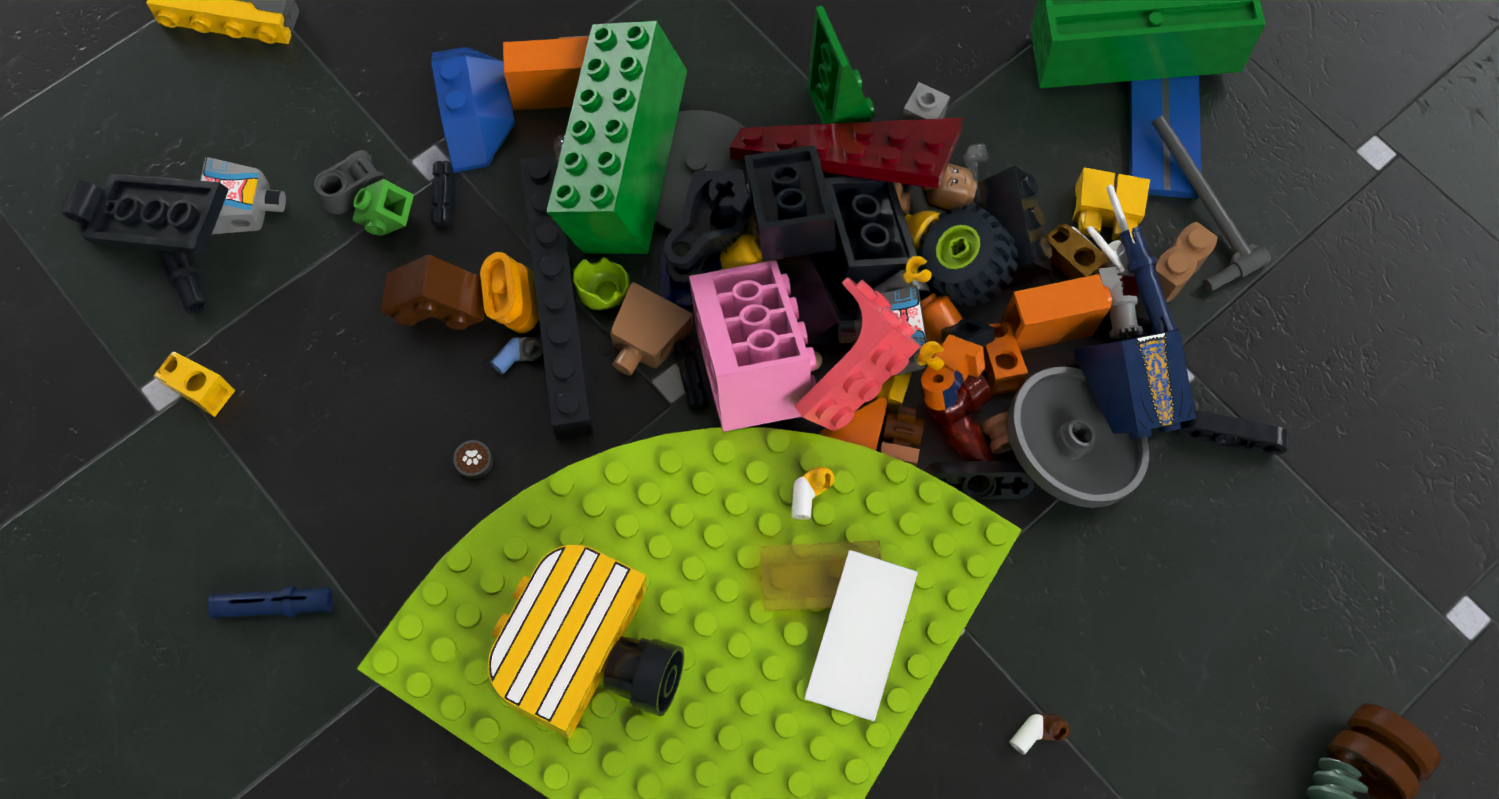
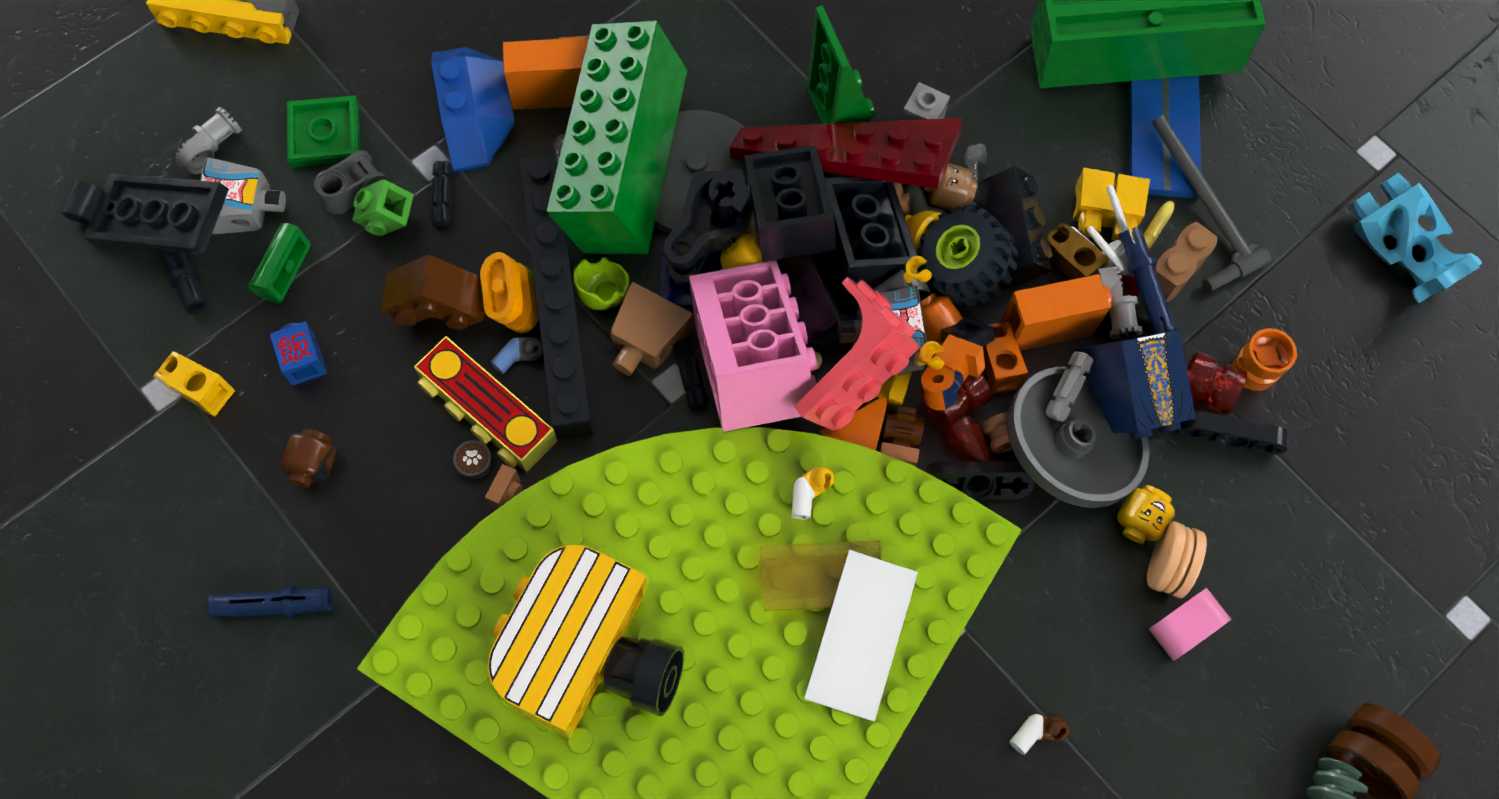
none -> light grey connector [175,107,242,175]
none -> green brick [247,223,311,305]
none -> blue brick [270,322,328,386]
none -> reddish brown head [279,429,337,488]
none -> green tile [286,95,360,168]
none -> brick [414,336,557,473]
none -> nougat plate [485,464,522,510]
none -> light grey axle [1045,351,1094,422]
none -> yellow head [1117,485,1175,544]
none -> light yellow piece [1143,201,1175,250]
none -> light nougat head [1147,521,1207,599]
none -> bright pink beam [1149,588,1232,661]
none -> clear red wheel [1187,351,1247,415]
none -> orange wheel [1232,328,1297,391]
none -> medium azure hips [1350,173,1482,303]

